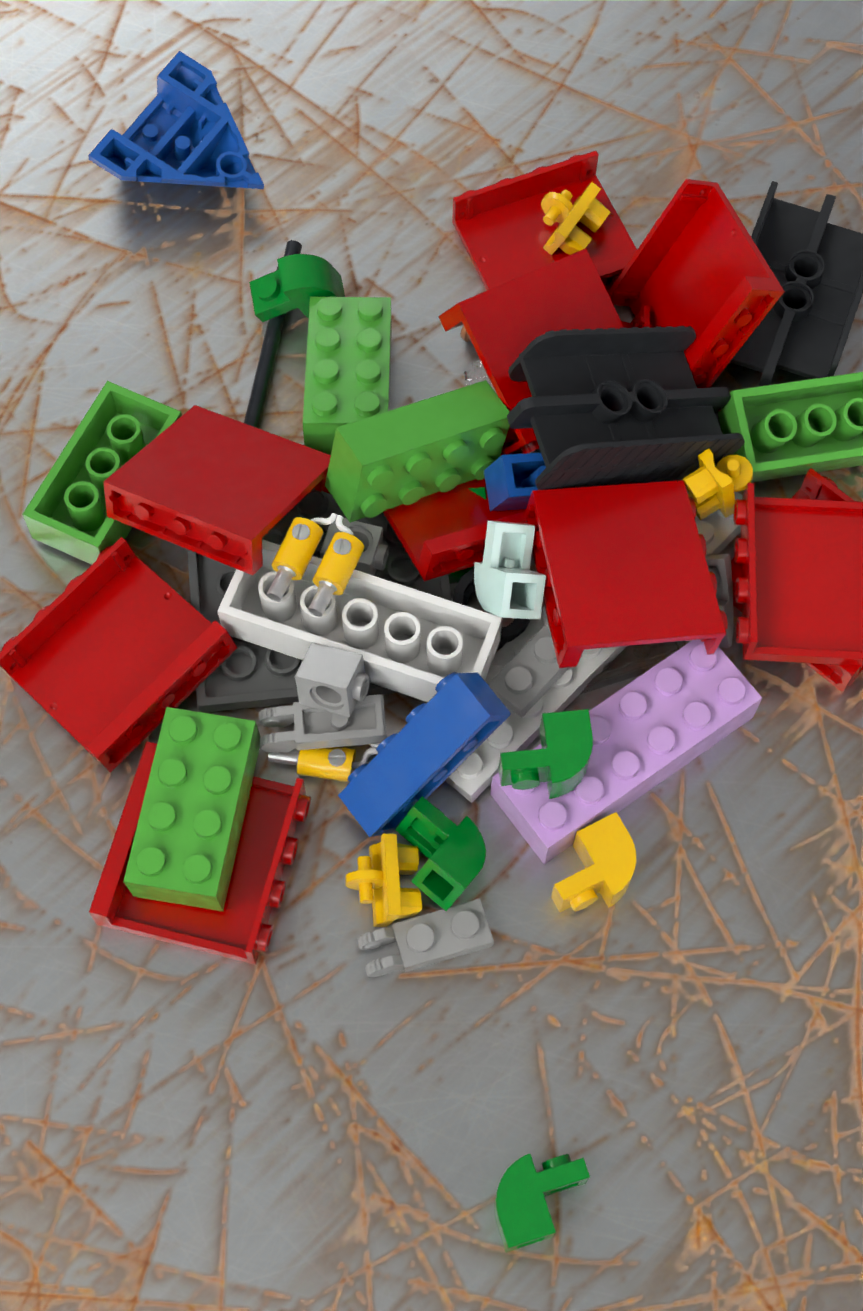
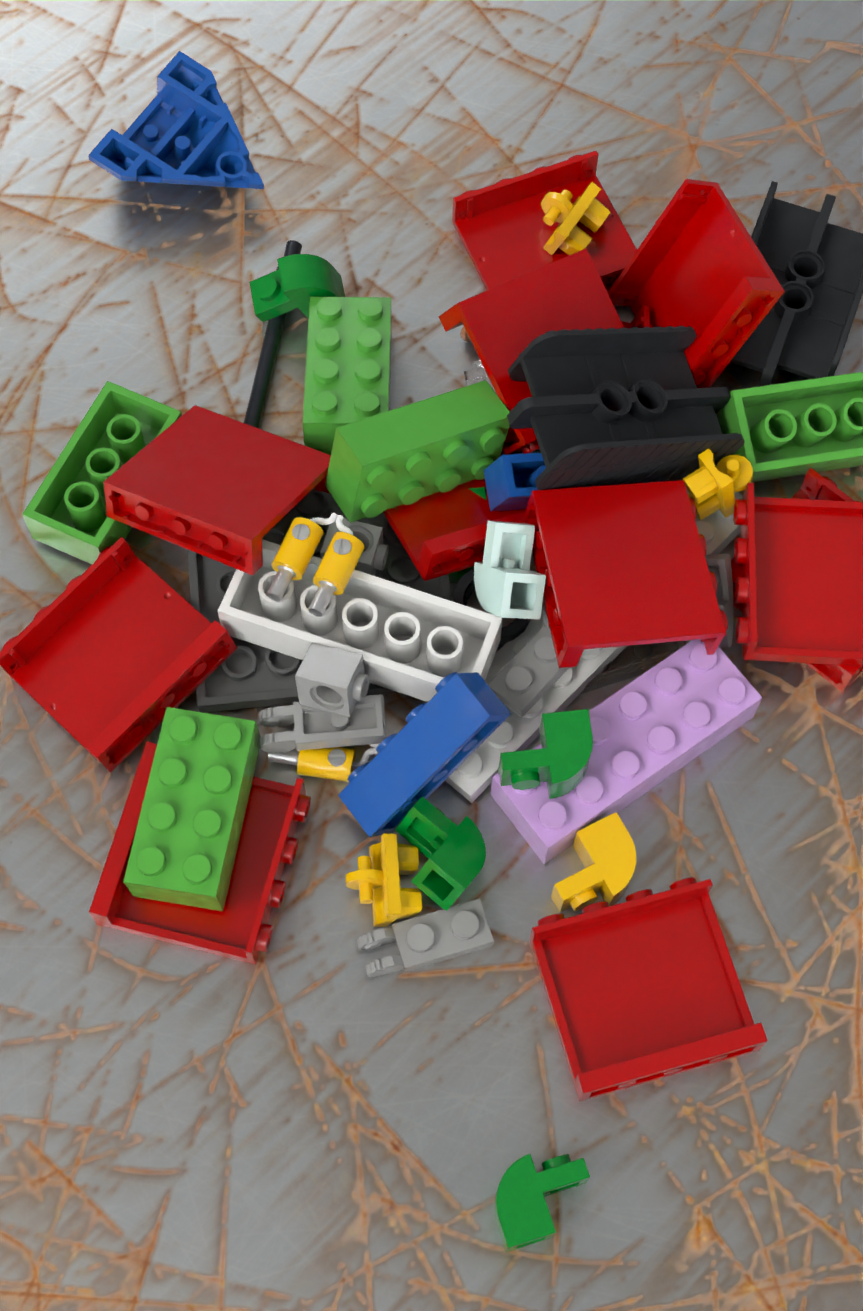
none -> red panel [529,877,768,1102]

